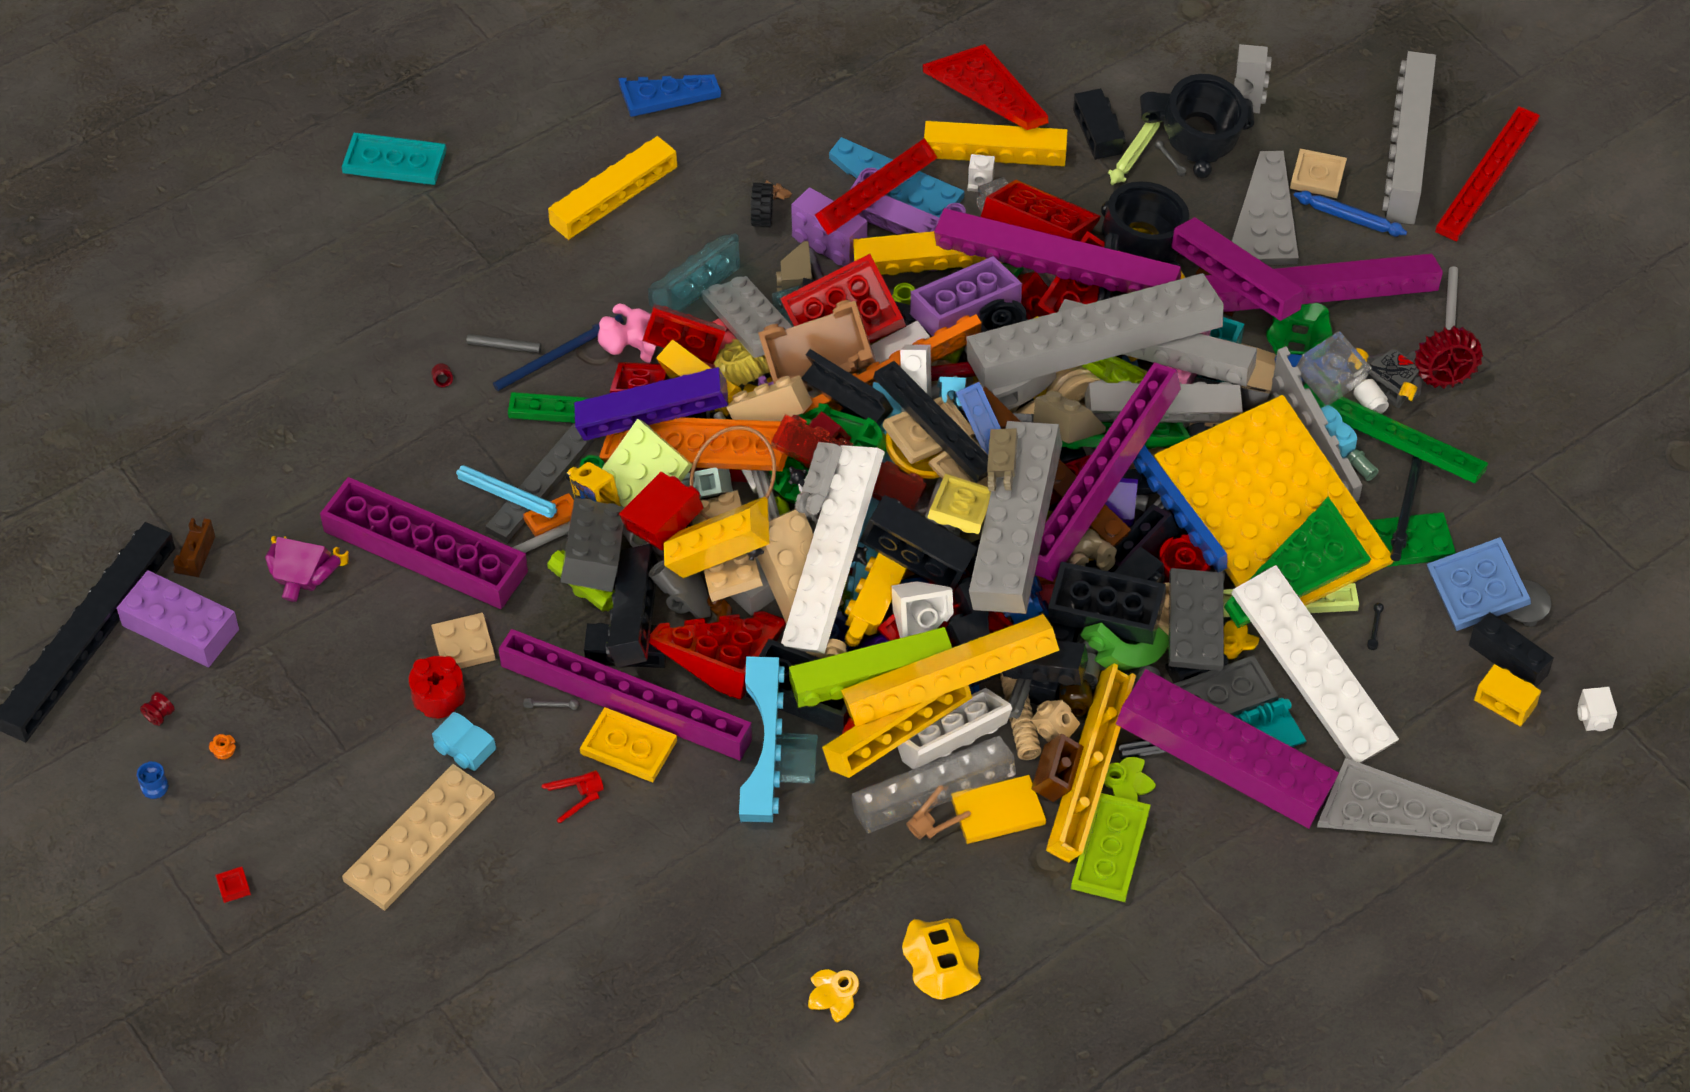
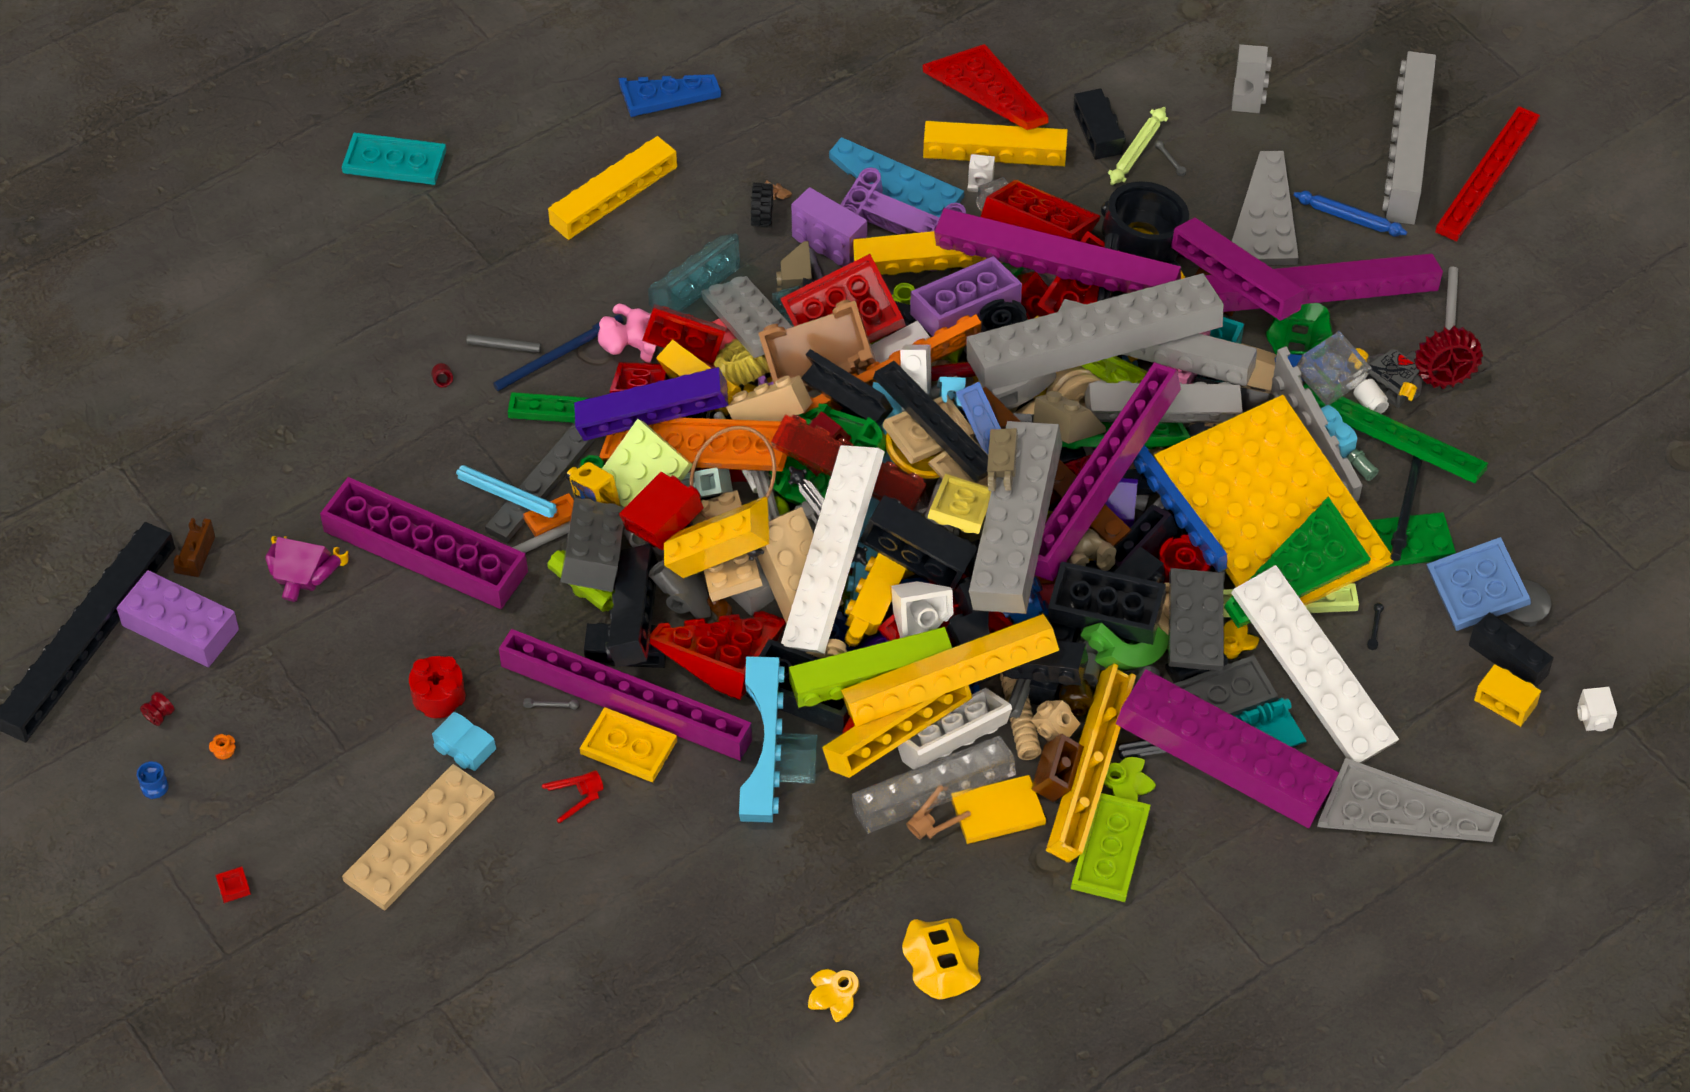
tan plate [431,613,495,668] -> none
light grey hinge [795,442,842,515] -> none
red plate [815,138,938,235] -> none
black piece [1140,74,1254,178] -> none
tan plate [1290,149,1347,198] -> none

